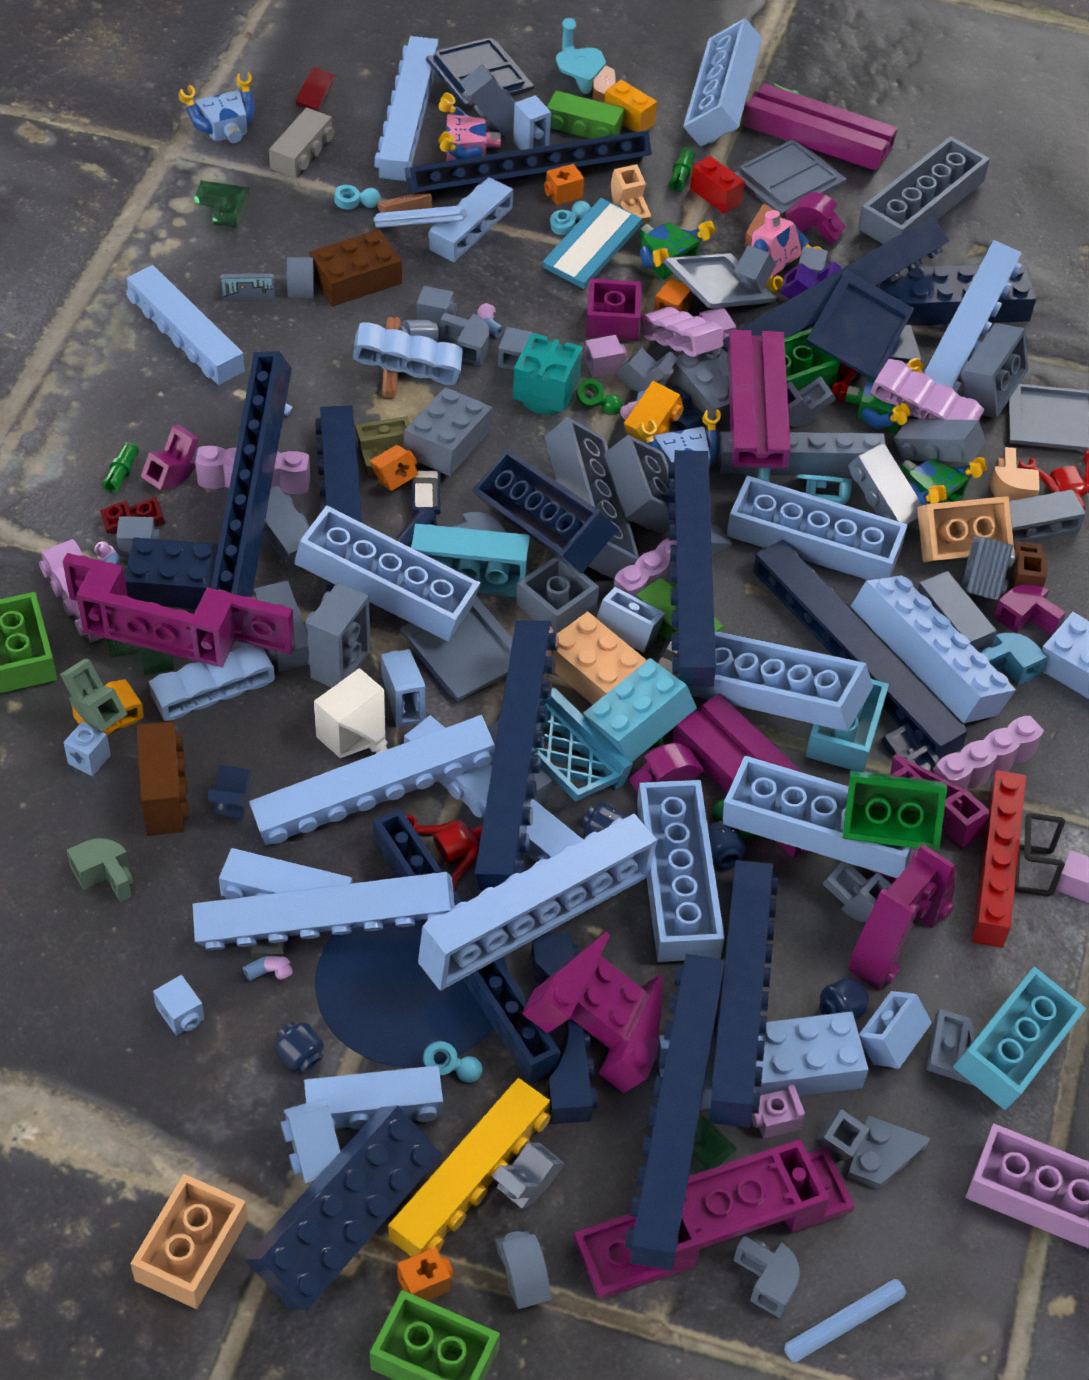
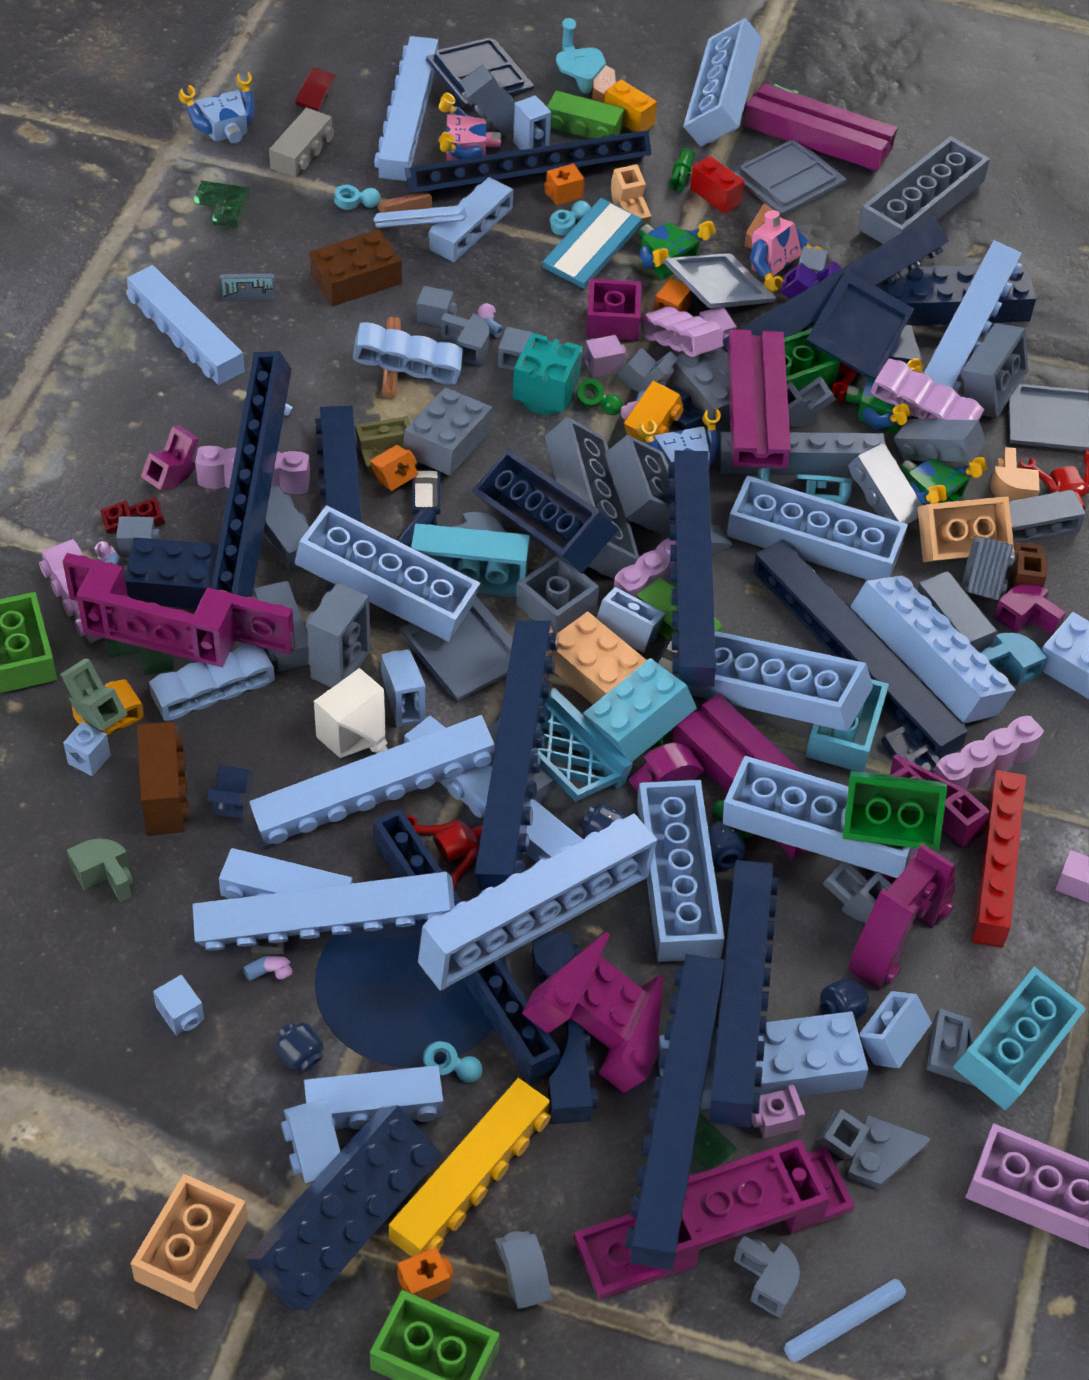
green pin [102,442,139,494] -> none
sand blue brick [287,257,314,298] -> none
sand blue brick [398,319,439,342] -> none
sand blue brick [492,1143,565,1209] -> none
sand blue brick [734,245,777,291] -> none
magenta brick [785,192,846,245] -> none
black piece [1014,813,1065,896] -> none

